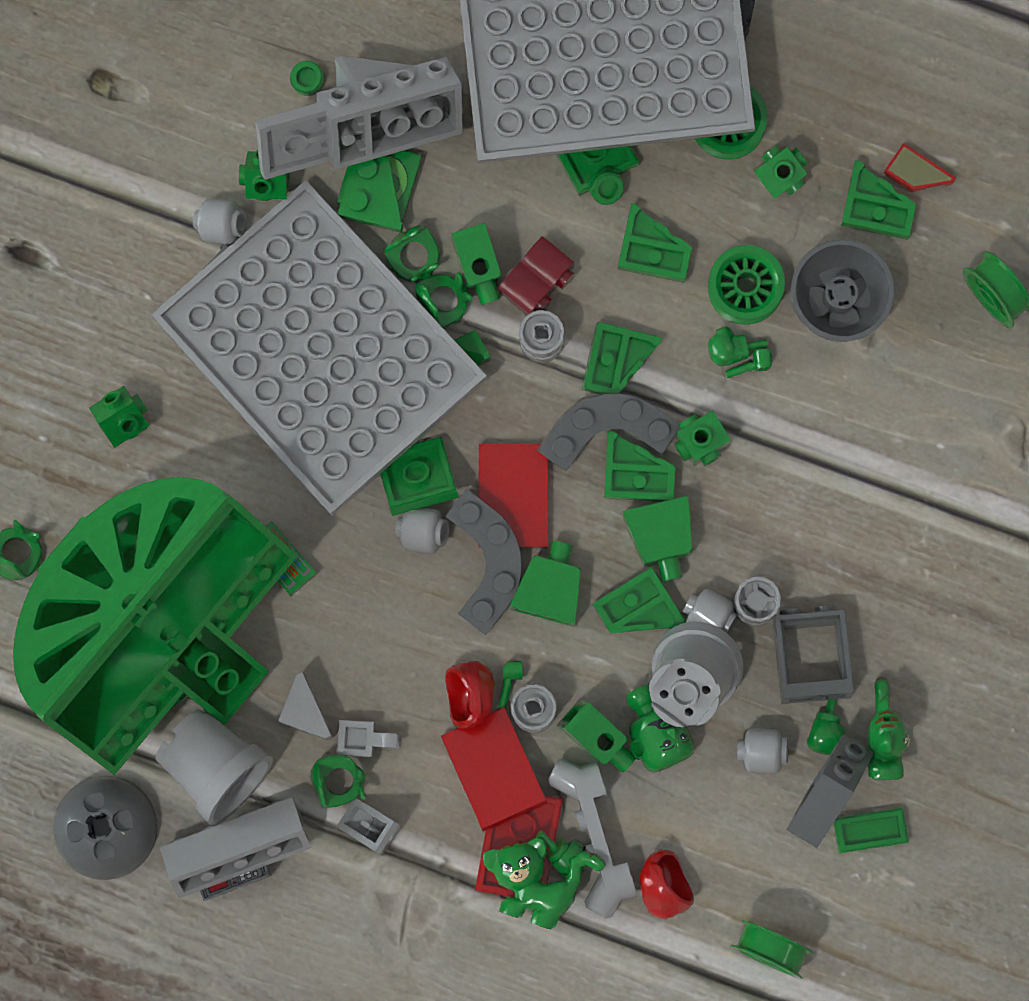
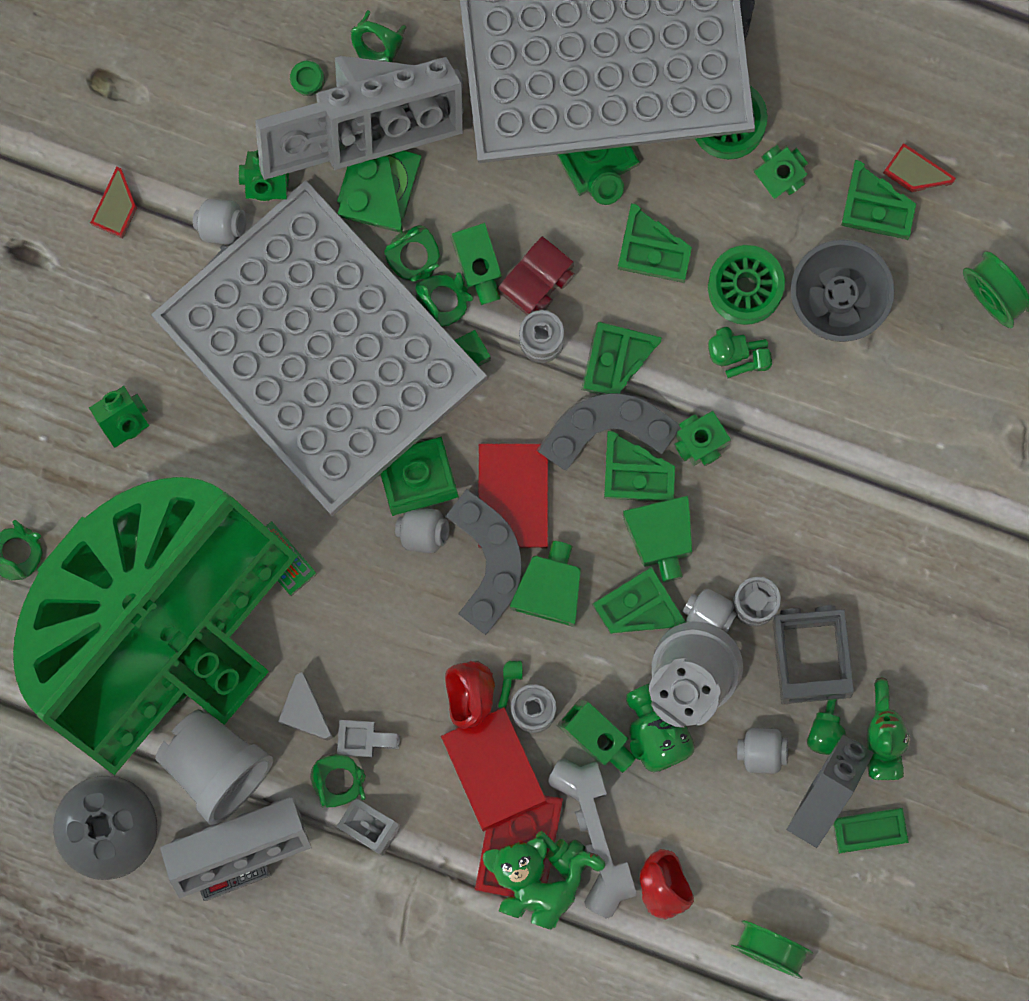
none -> olive tile [90,166,137,239]
none -> green piece [350,10,407,62]

